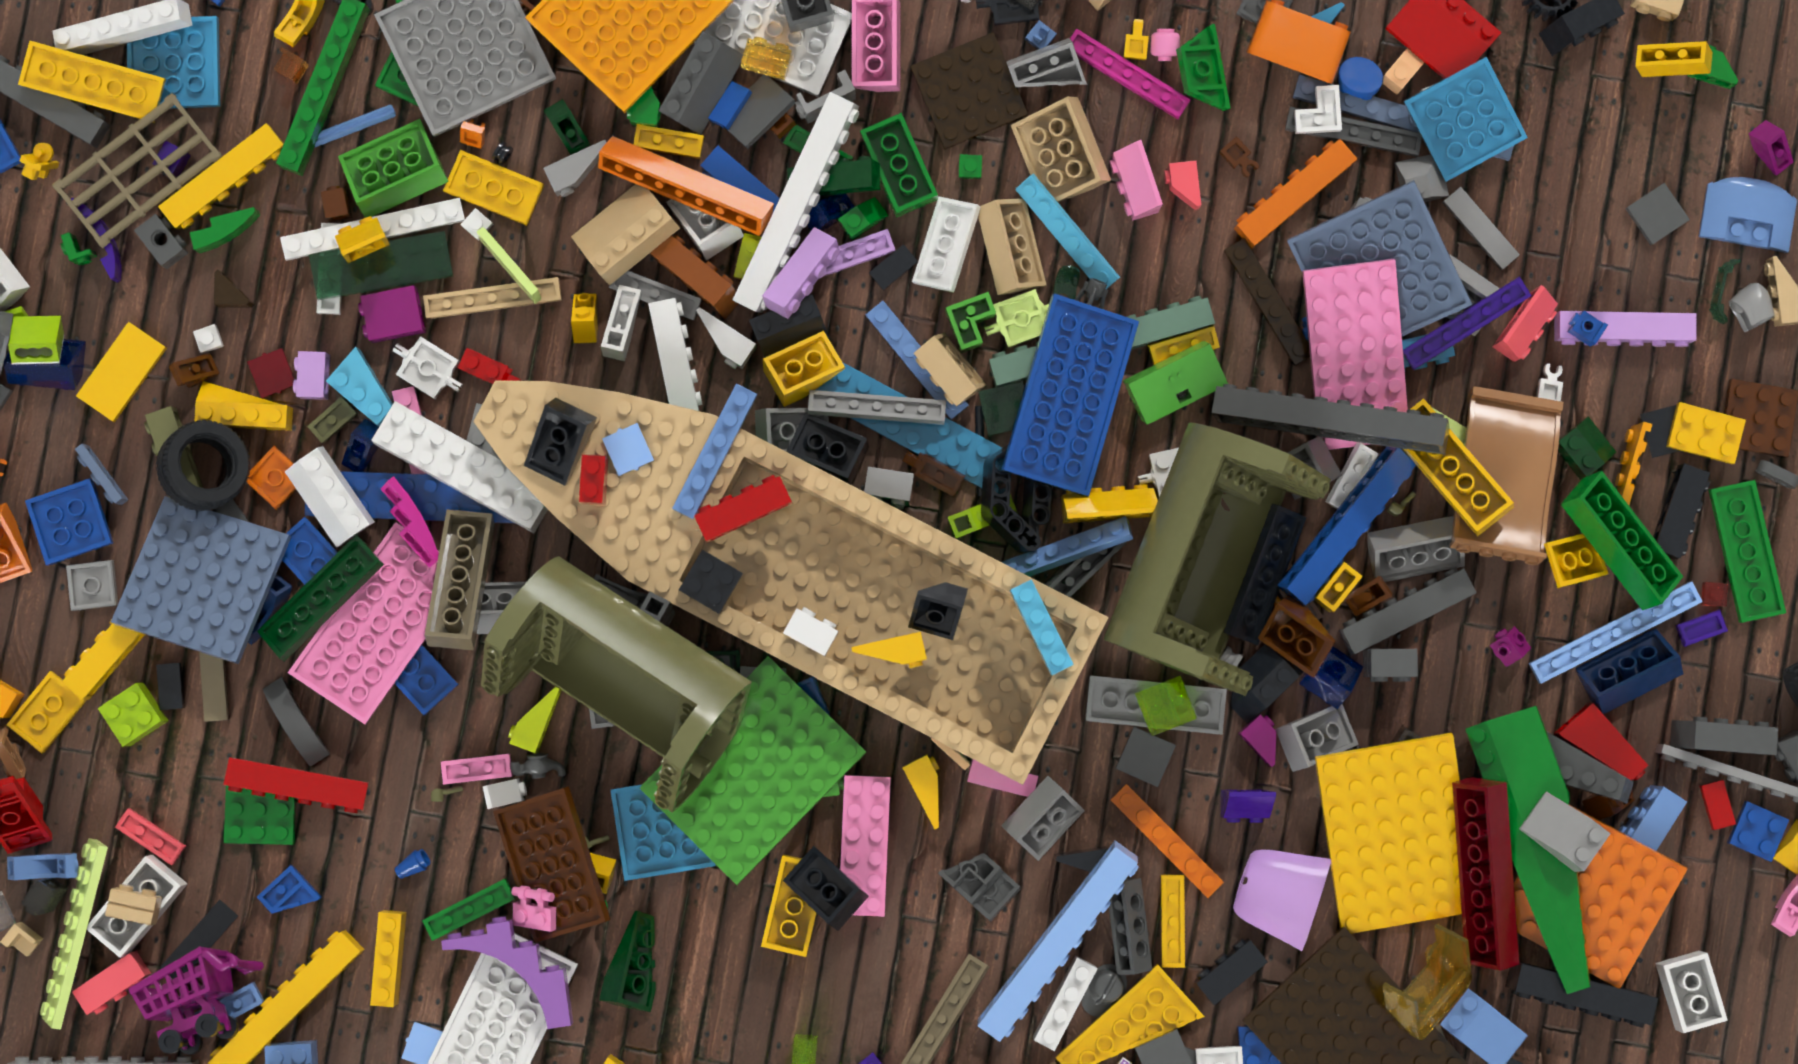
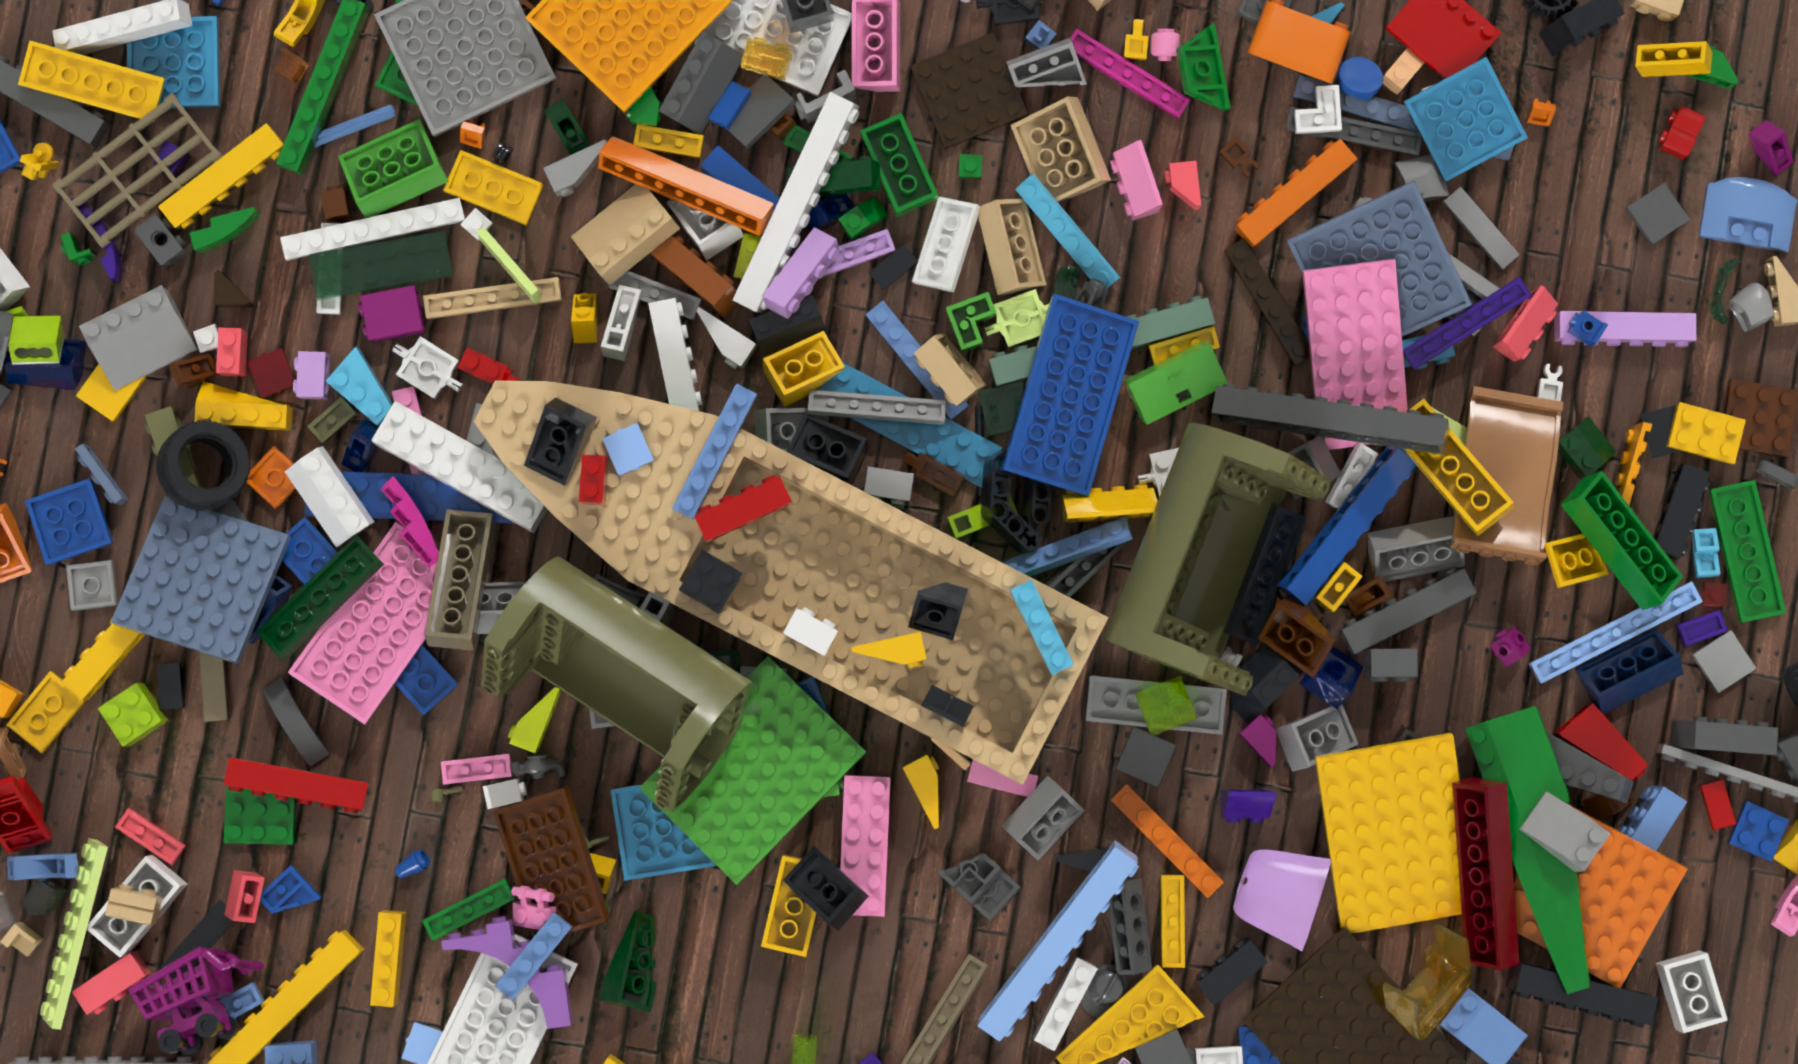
yellow slope [335,216,390,263] -> none
olive hand [1387,491,1416,517] -> none
none -> light grey slope [79,285,198,391]
none -> coral brick [216,327,248,377]
none -> coral brick [224,870,265,923]
none -> medium blue plate [495,912,573,1001]
none -> black panel [921,685,974,727]
none -> orange tile [1527,98,1556,127]
none -> red brick [1658,105,1706,160]
none -> light grey tile [1691,630,1757,693]
none -> medium azure slope [1692,528,1721,578]

